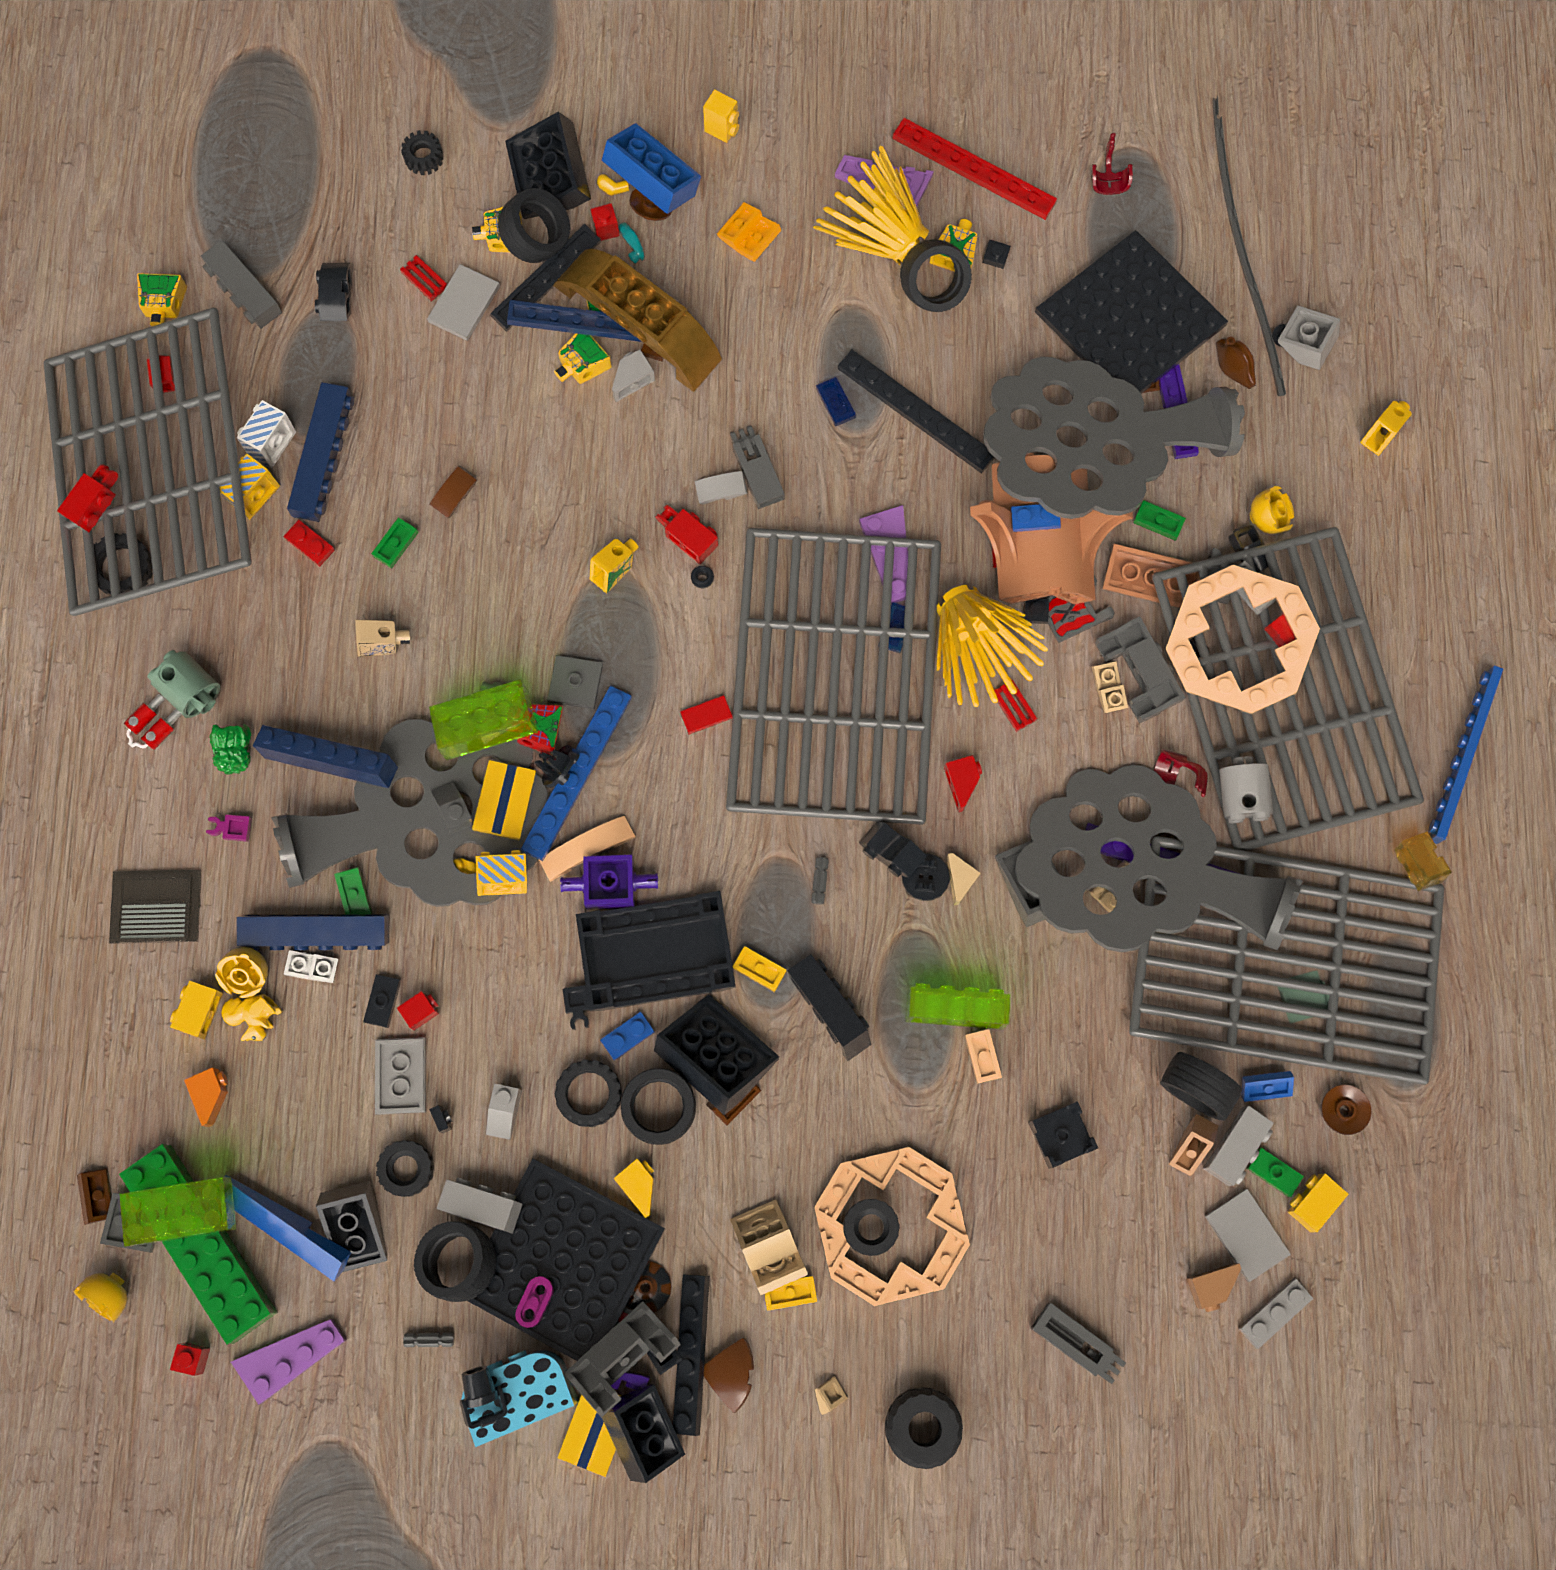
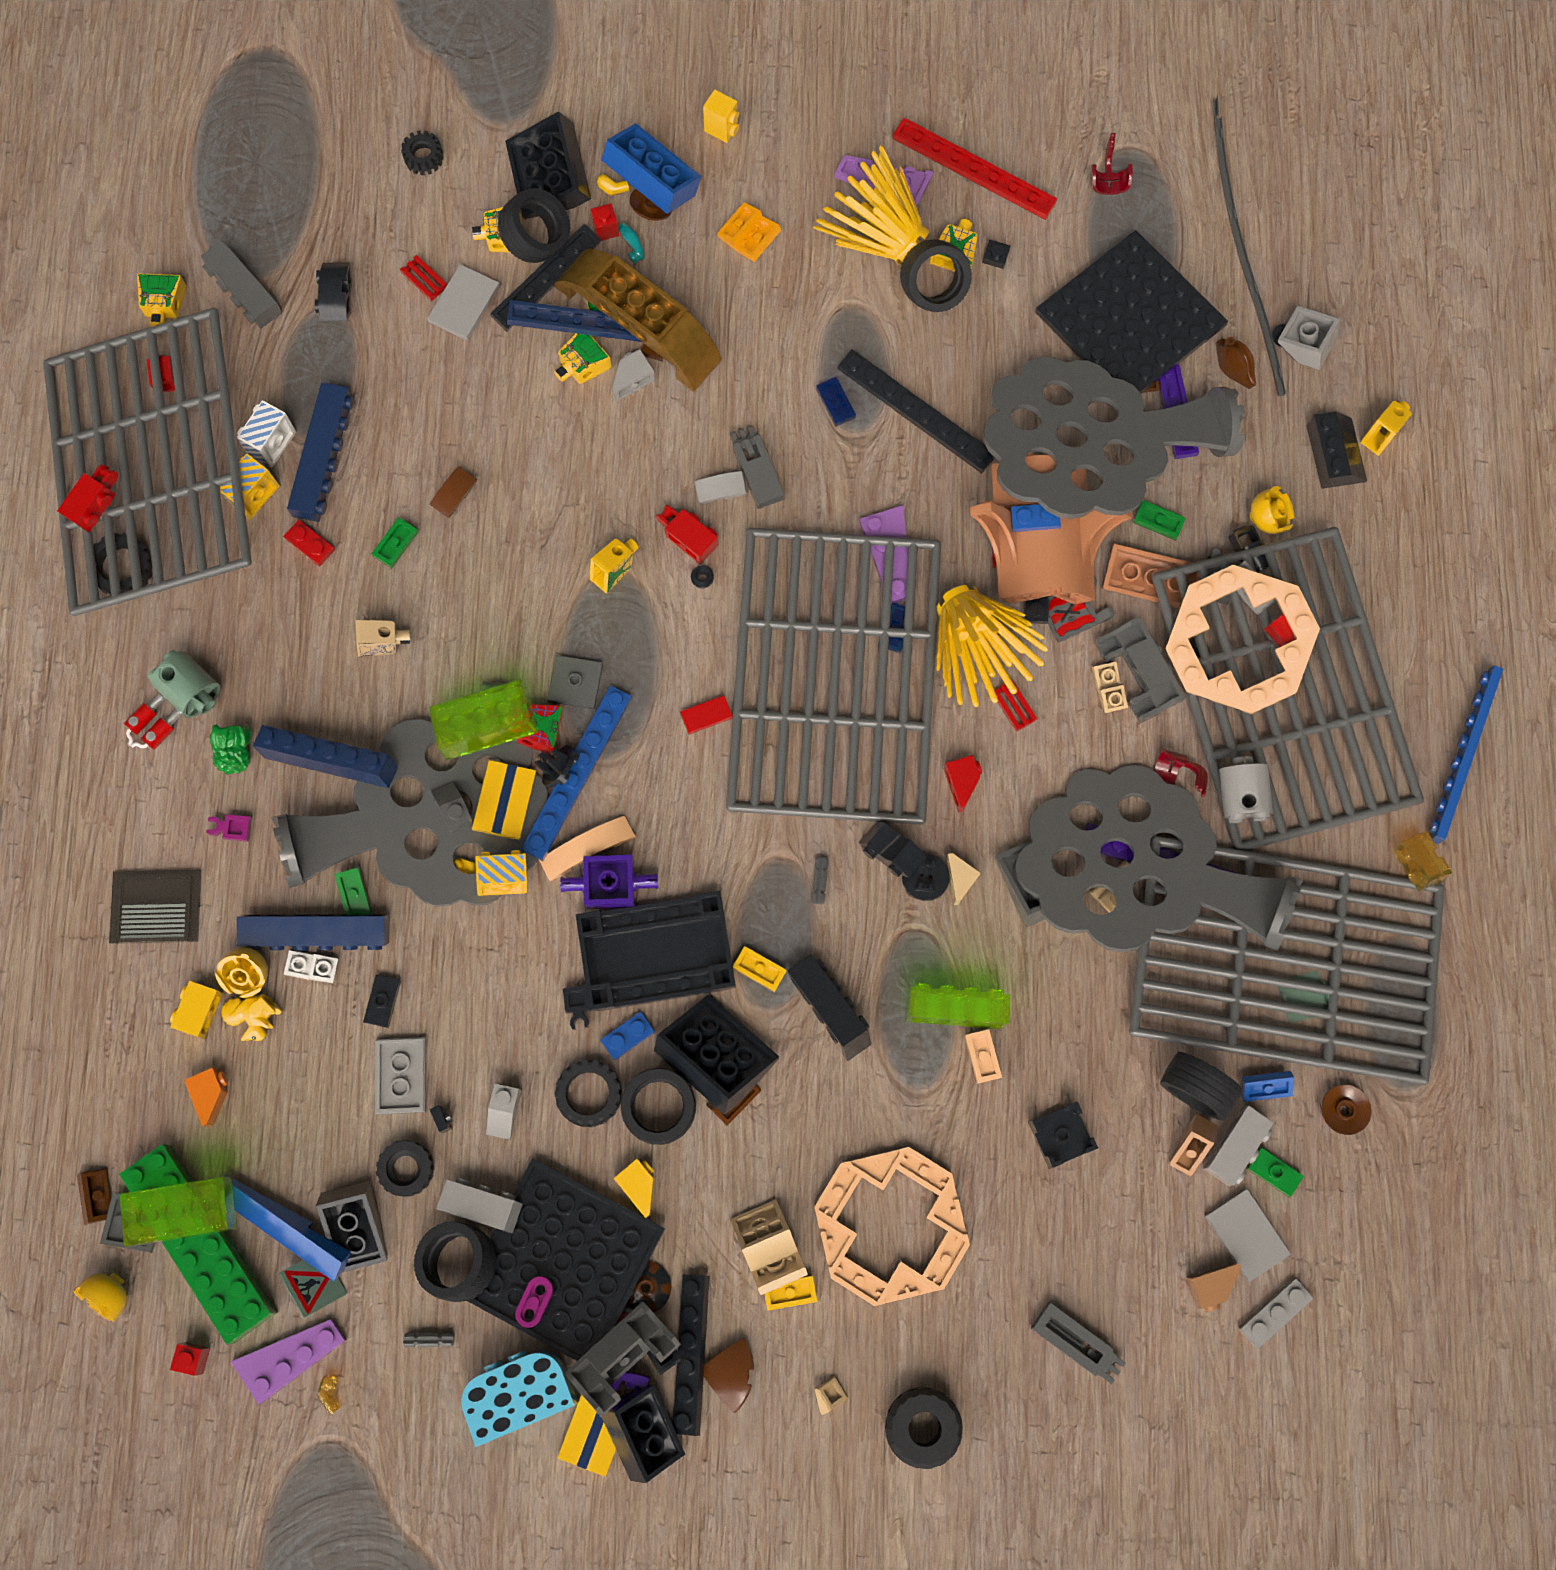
red brick [397,991,439,1031] -> none
black piece [460,1366,508,1429] -> none
black tyre [843,1199,900,1256] -> none
yellow brick [1287,1173,1349,1233] -> none
none -> sand green piece [279,1260,347,1318]
none -> clear yellow arm [317,1375,341,1415]
none -> black slope [1307,411,1367,489]

